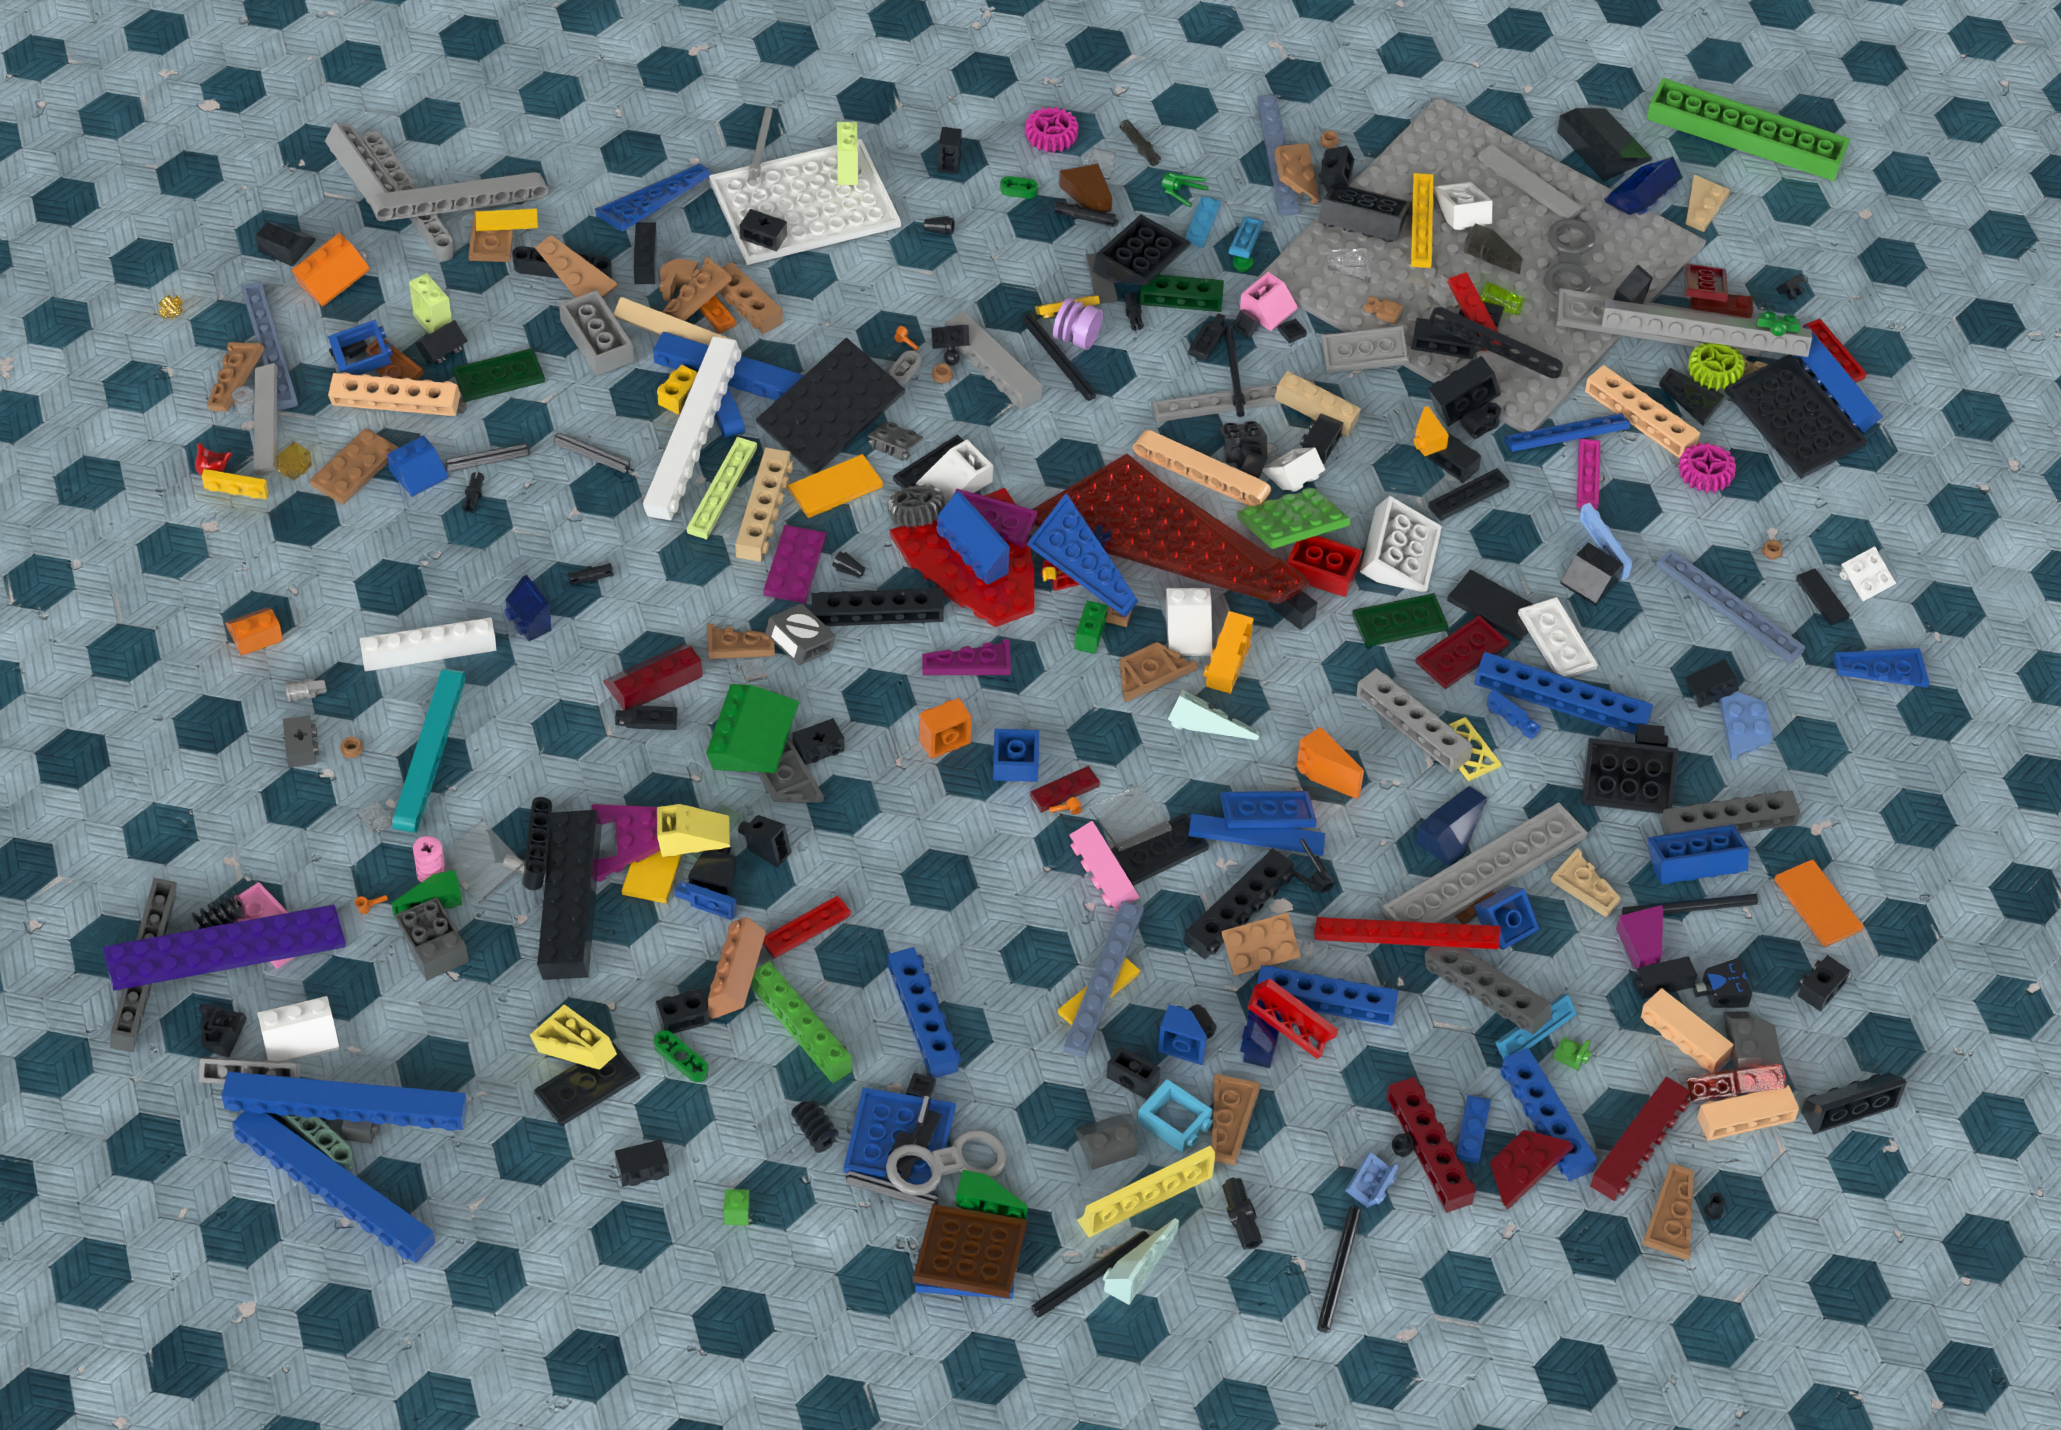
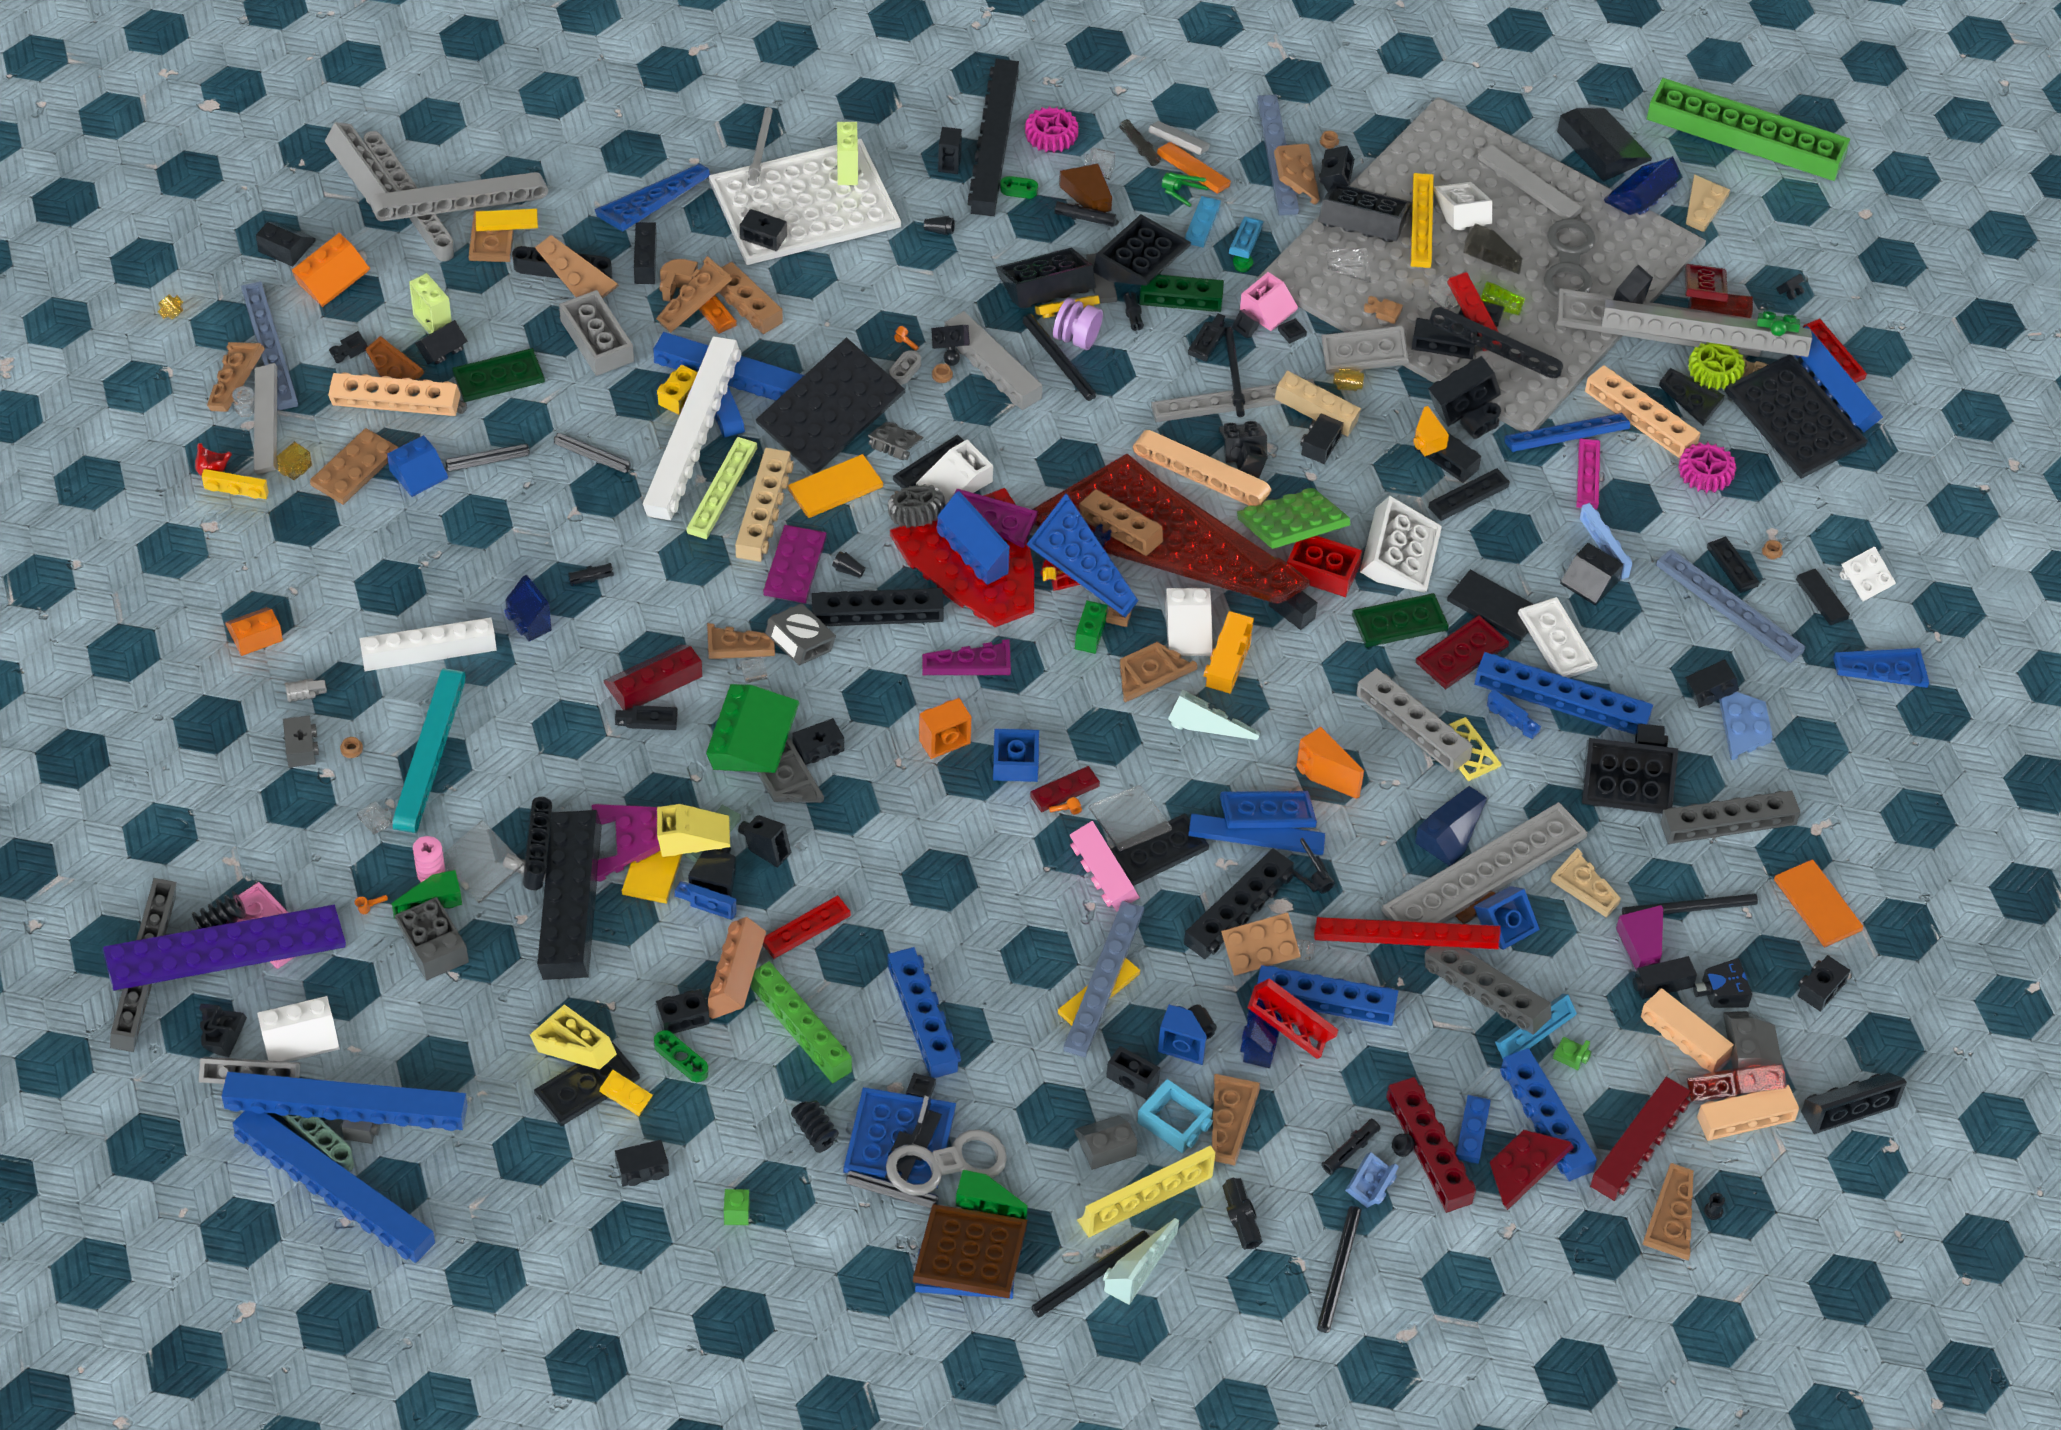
blue window [328,320,393,375] -> none
black pin [462,472,485,513] -> none
tan tile [613,297,733,346] -> none
white slope [1262,447,1325,492] -> none
blue slope [1647,824,1749,884] -> none
none -> yellow plate [599,1070,653,1116]
none -> black brick [967,59,1019,217]
none -> black slope [996,247,1096,308]
none -> medium nougat brick [1079,489,1163,556]
none -> light grey tile [1148,121,1210,155]
none -> orange tile [1157,142,1231,194]
none -> black pin [1321,1118,1381,1175]
none -> clear yellow brick [1333,368,1364,391]
none -> black tile [1707,536,1759,593]

